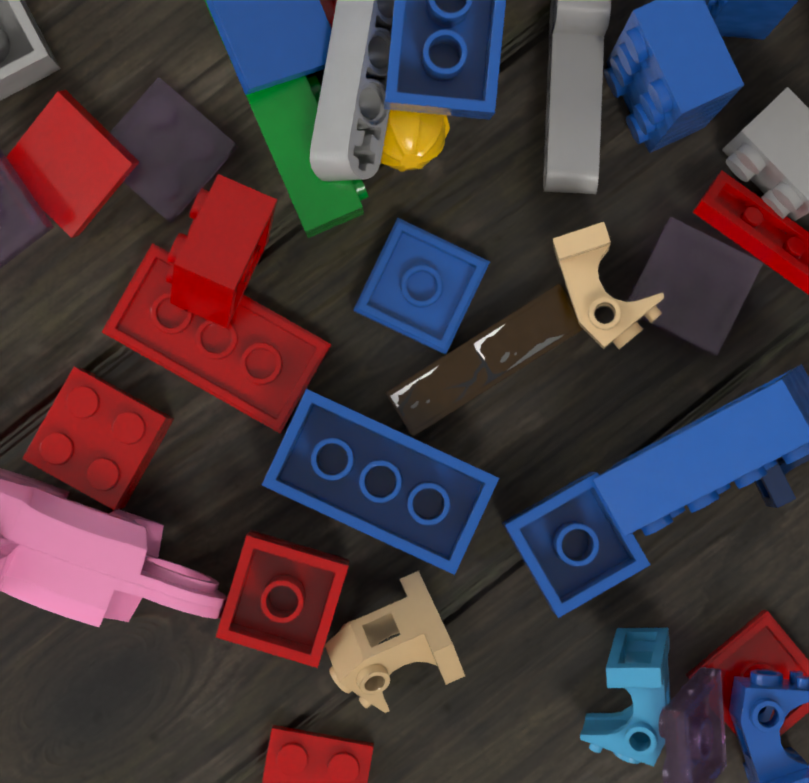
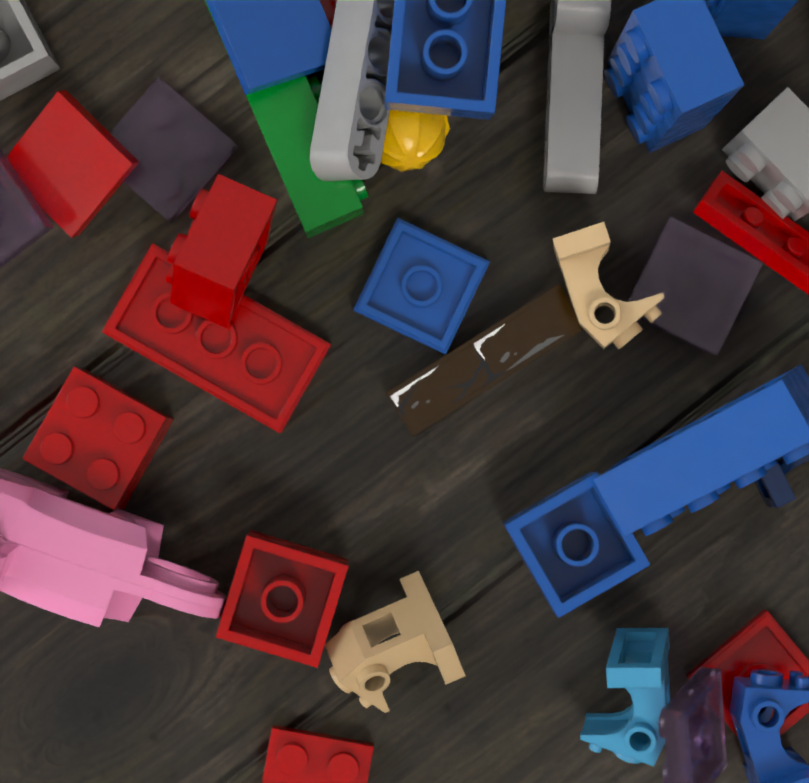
blue brick [262,389,499,575] -> none

